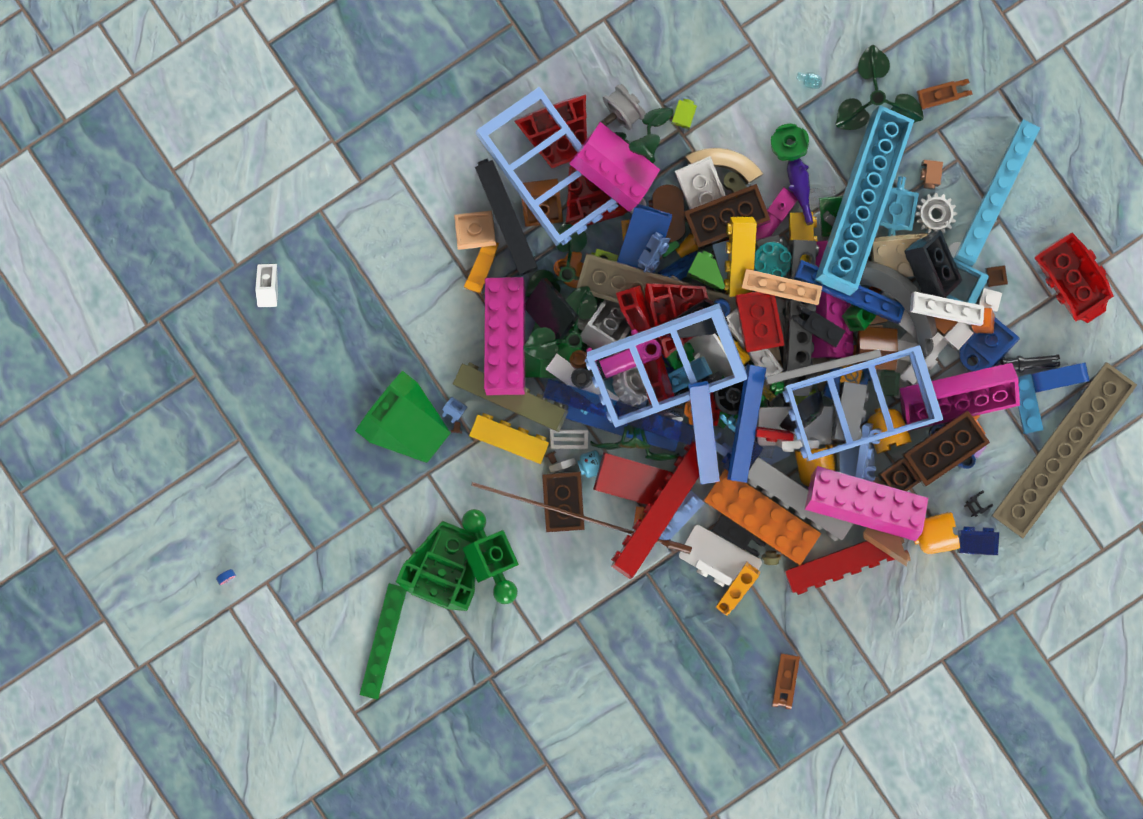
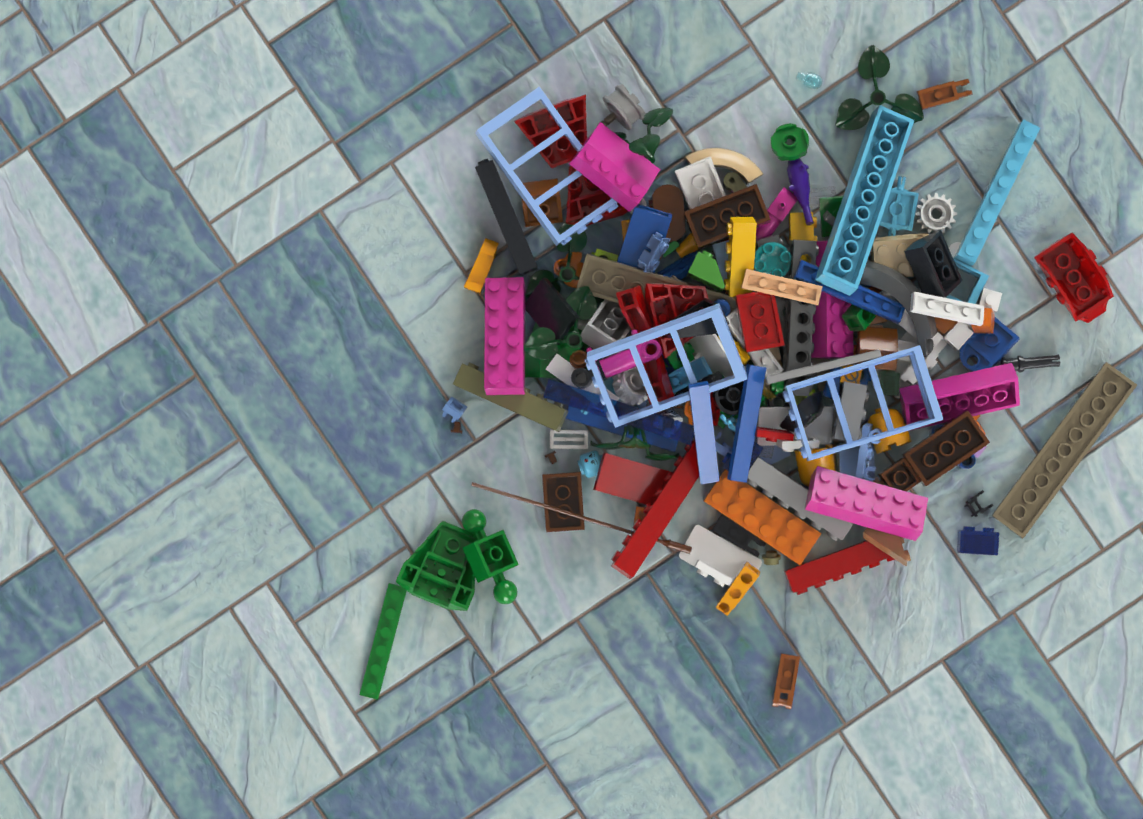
blue tile [216,569,236,585] -> none
white slope [255,264,278,307] -> none
green wedge [355,371,451,463] -> none
light nougat tile [454,210,496,250] -> none
yellow brick [469,413,549,464] -> none
white tile [549,458,576,473] -> none
light blue plate [659,490,704,540] -> none
lime brick [671,98,697,130] -> none
black hinge [790,304,845,348] -> none
light orange cylinder [914,512,960,554] -> none
nougat brick [920,160,943,189] -> none
reddish brown tile [985,265,1008,287] -> none
dark azure plate [1018,374,1043,434] -> none
blue beam [1031,362,1090,393] -> none

